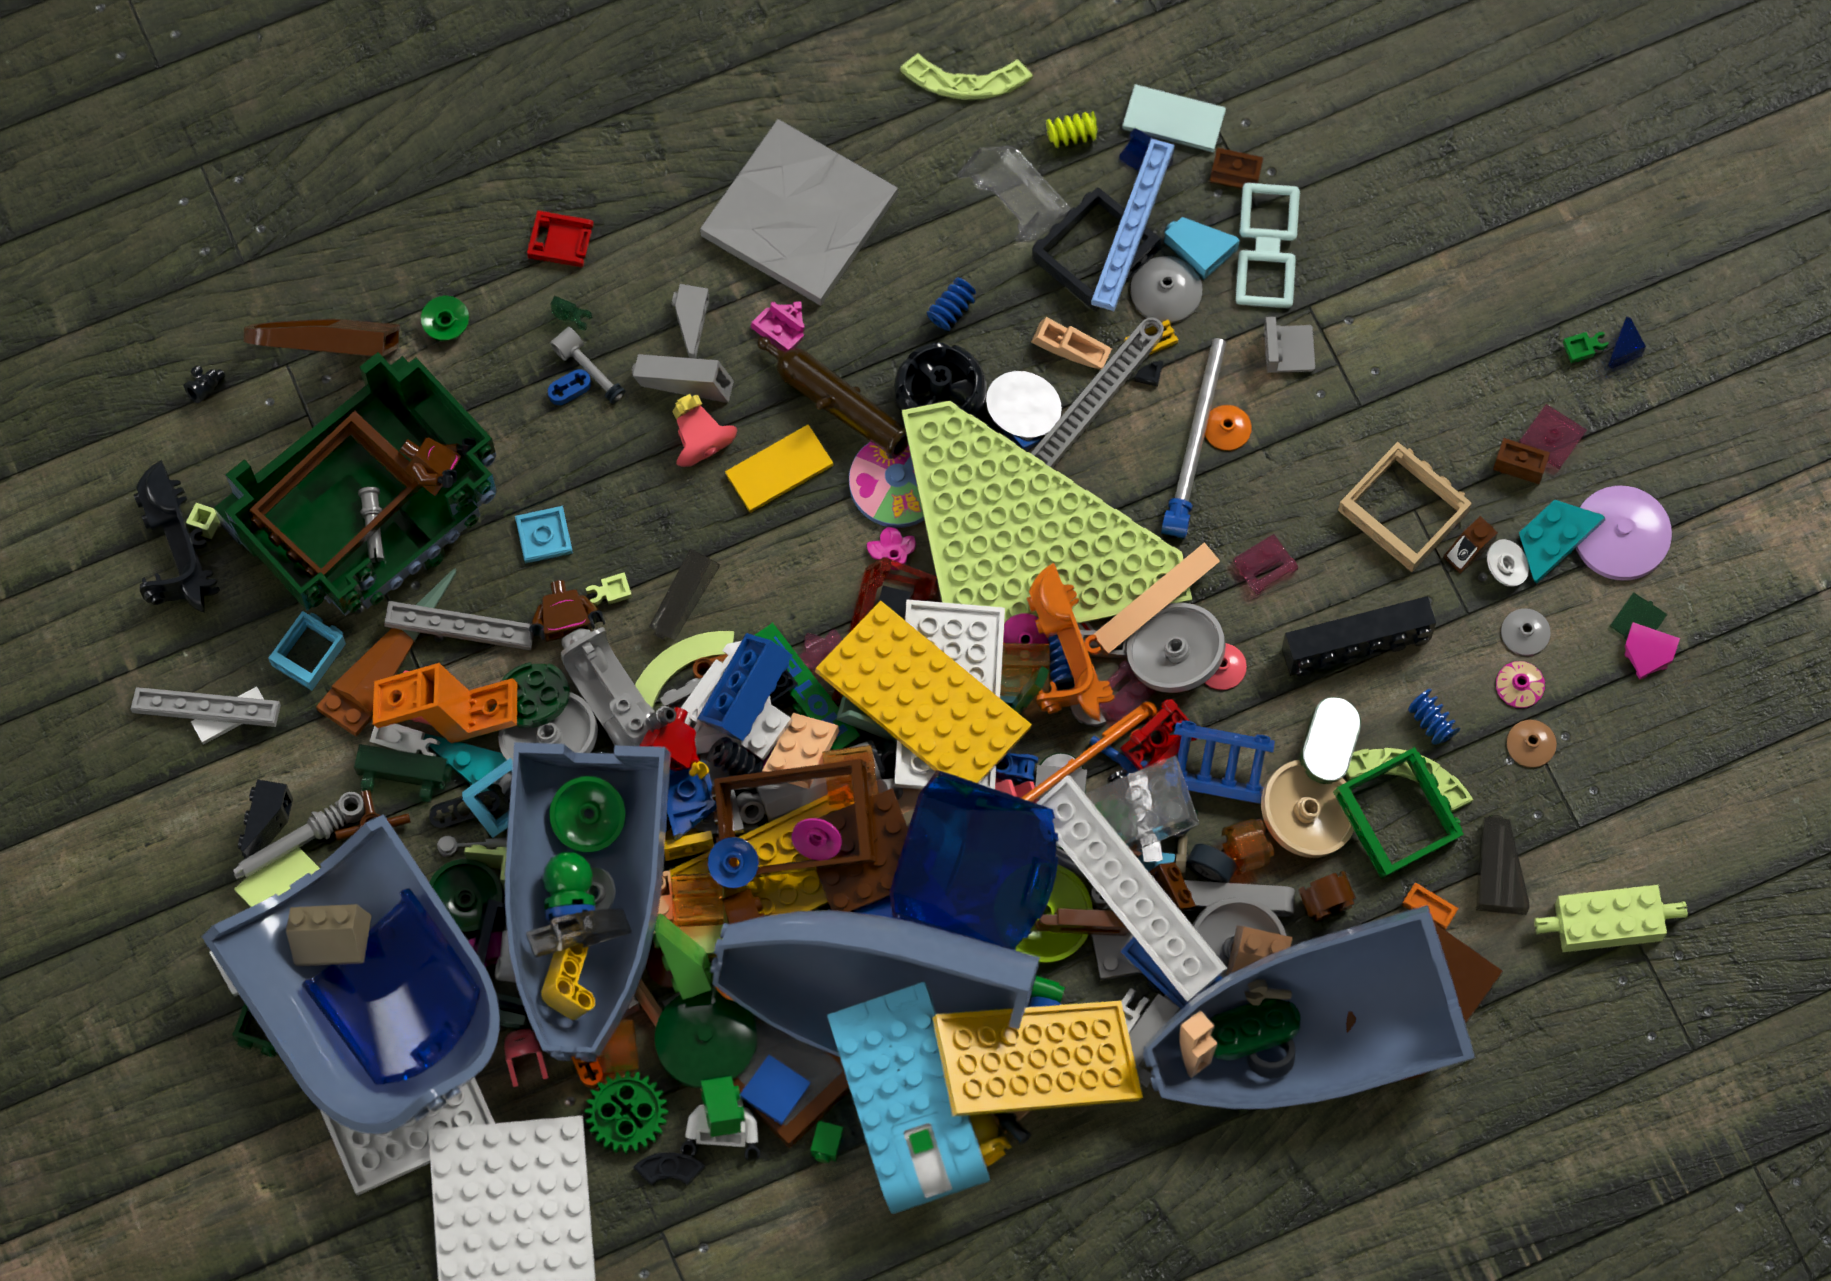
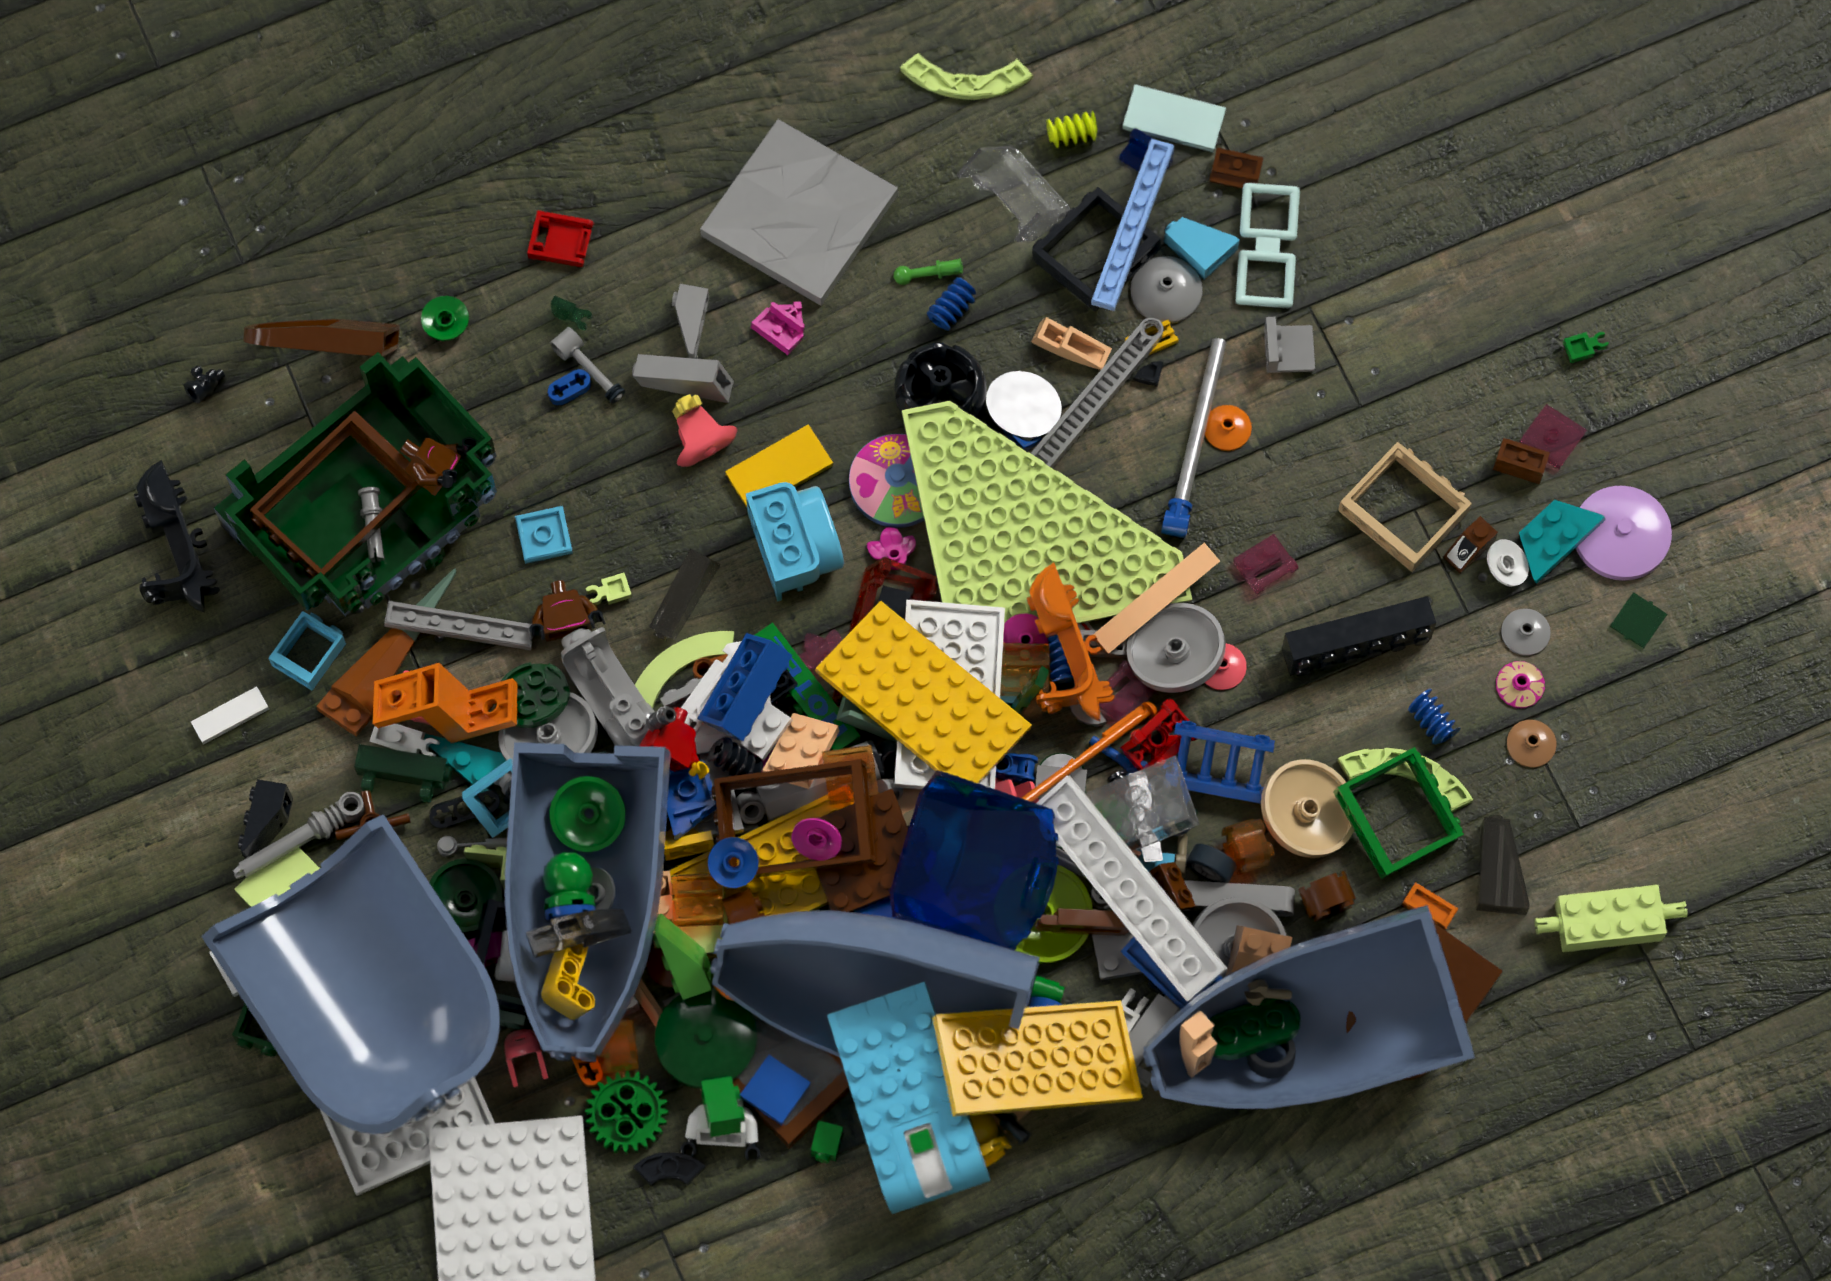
light grey tile [131,687,281,727] -> none
yellowish green plate [186,503,220,539] -> none
dark tan slope [286,904,372,966] -> none
clear blue windscreen [302,888,481,1085] -> none
dark brown piece [757,337,908,459] -> none
tile [1300,697,1361,785] -> none
clear blue slope [1608,316,1646,368] -> none
dark pink slope [1624,623,1680,680] -> none
none -> medium azure brick [746,482,844,602]
none -> bright green pin [894,258,963,285]

